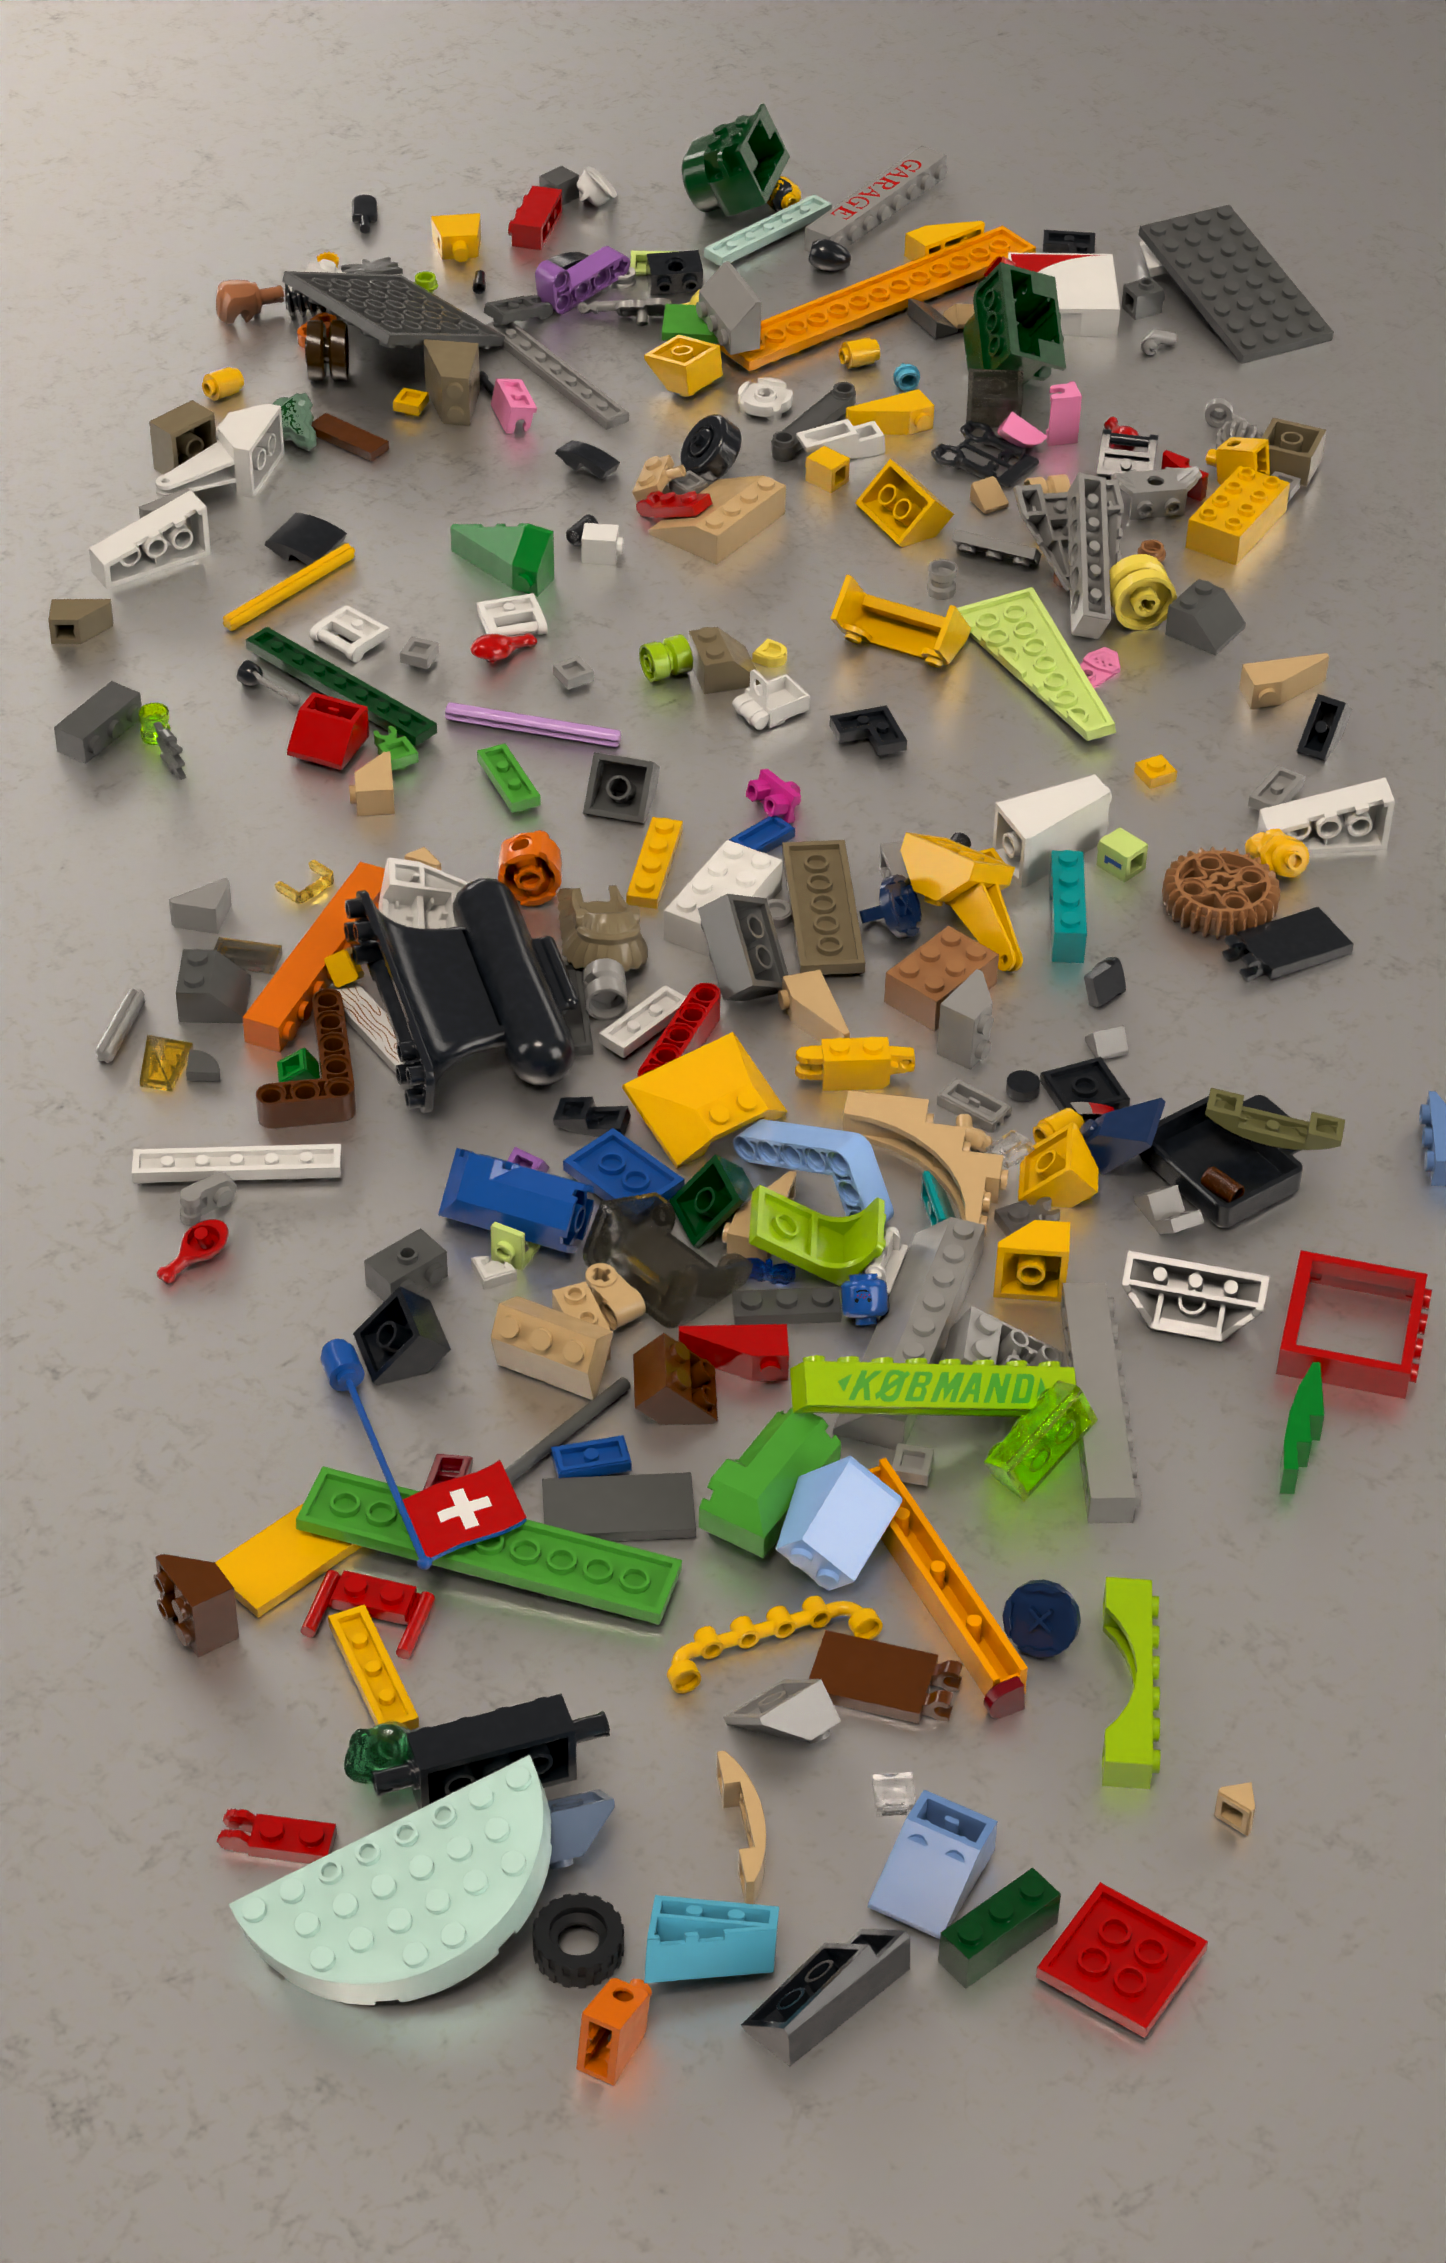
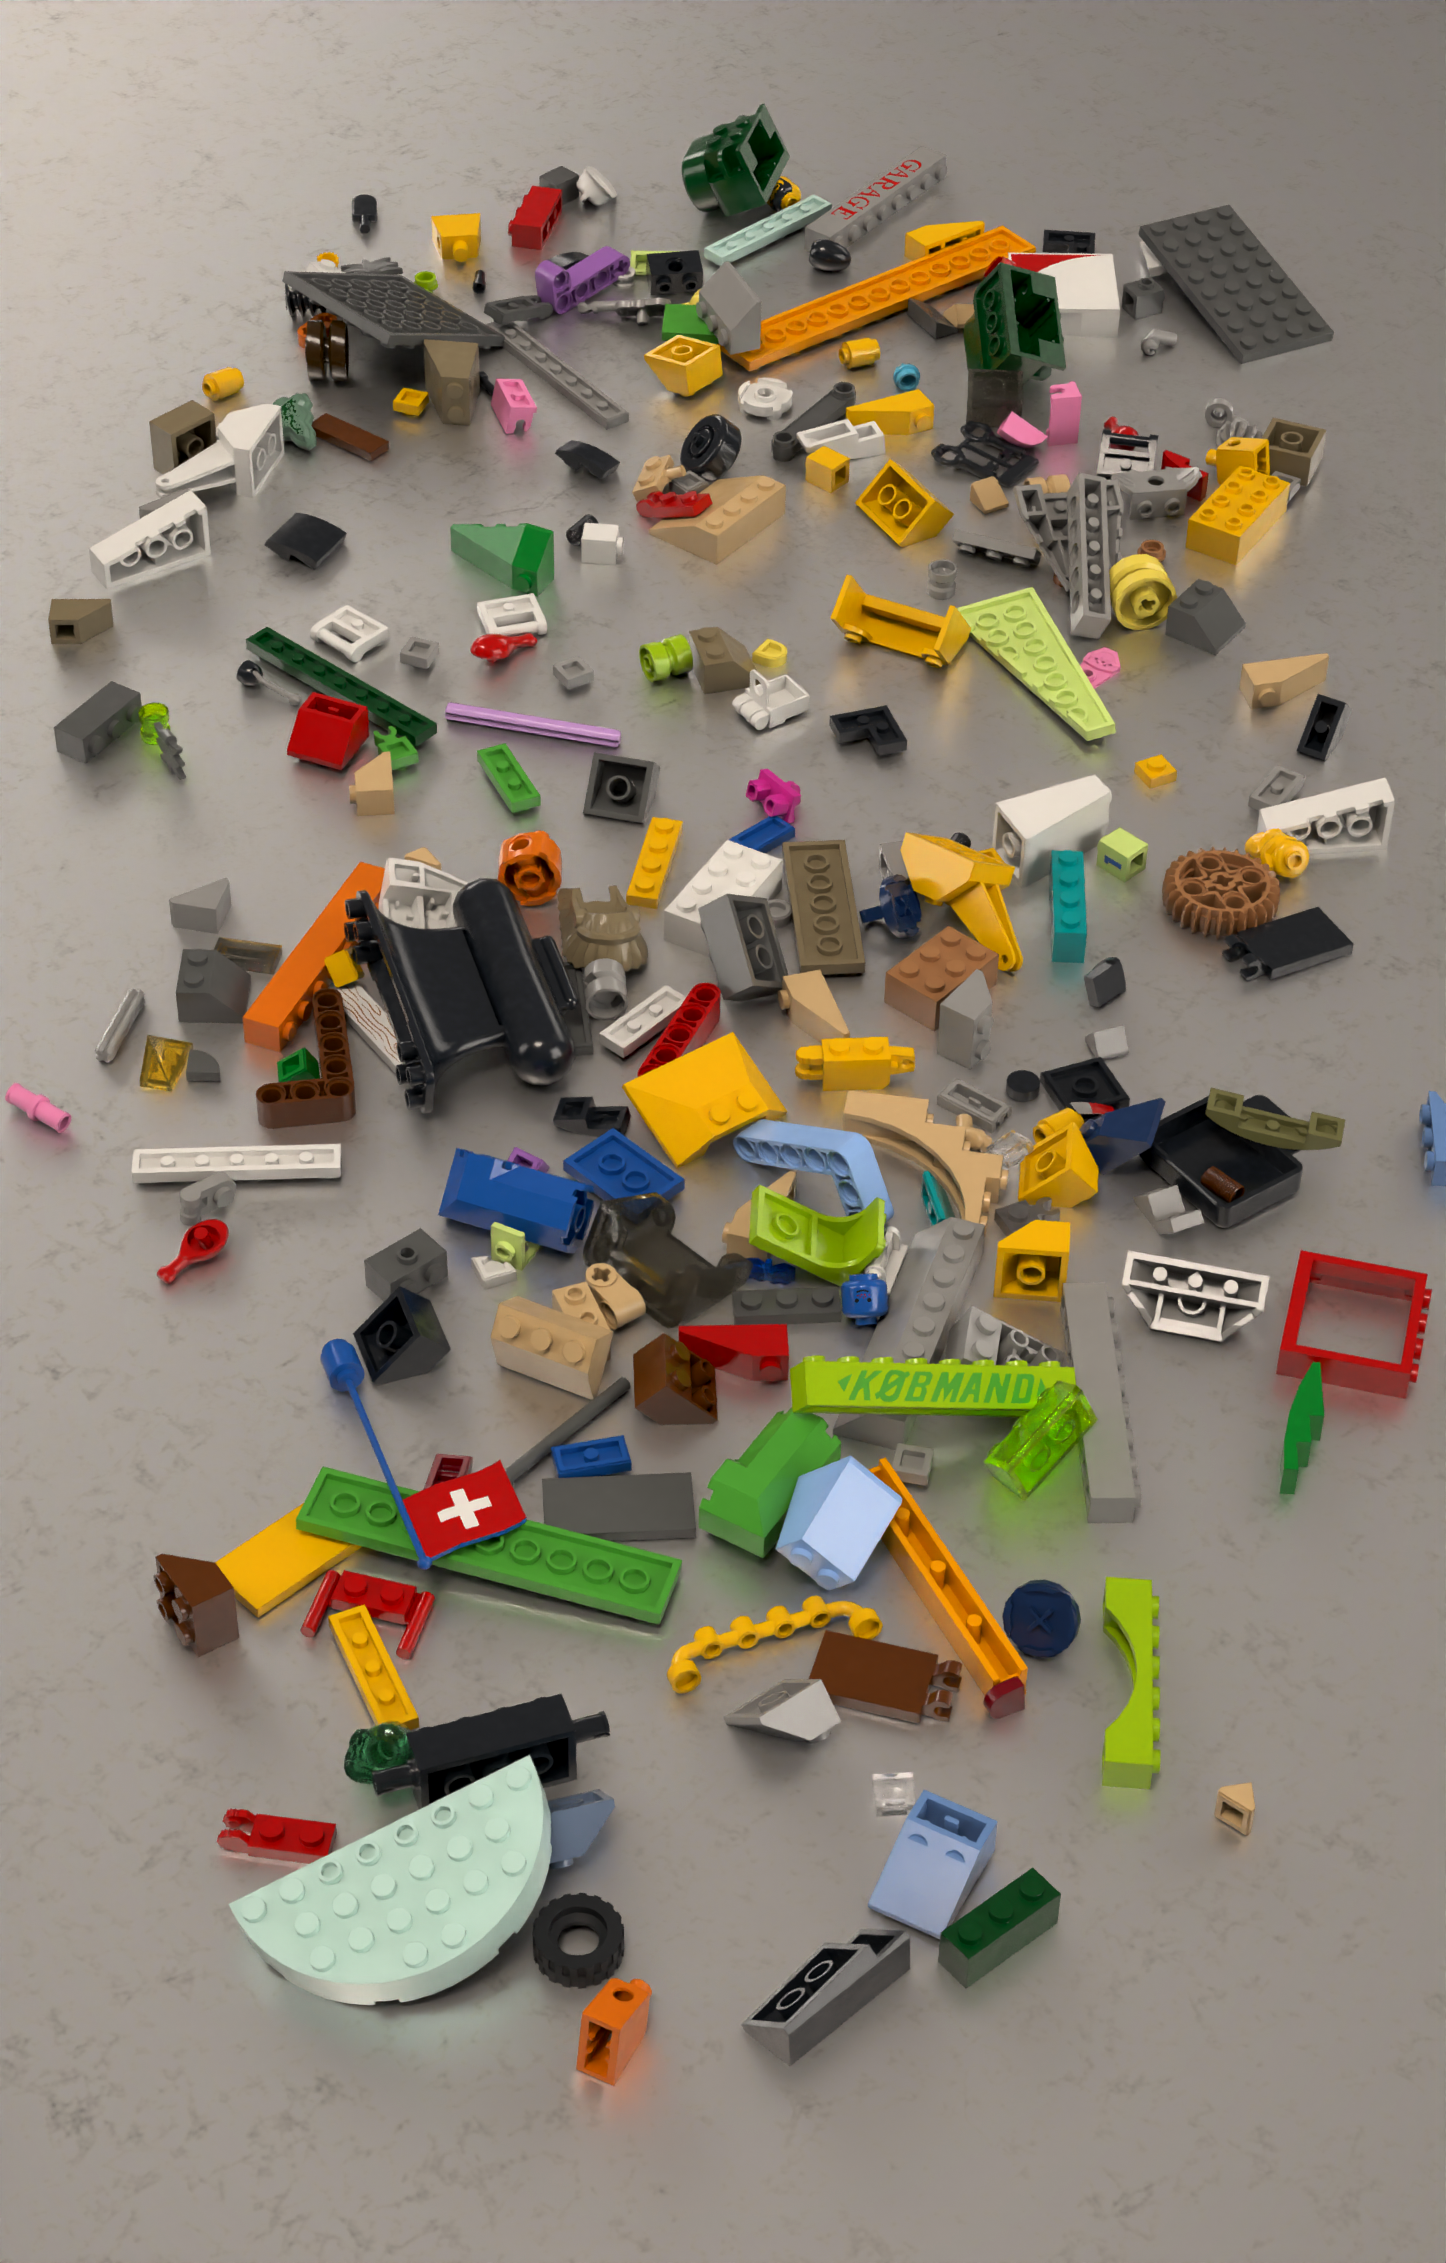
nougat piece [216,280,284,324] -> none
yellow axle [223,543,355,631] -> none
clear yellow piece [275,860,334,904] -> none
medium azure wedge [644,1895,779,1983] -> none
dark green slope [669,1154,754,1249] -> none
tan slope [716,1751,766,1904] -> none
red plate [1036,1882,1208,2038] -> none
none -> bright pink pin [5,1083,71,1133]

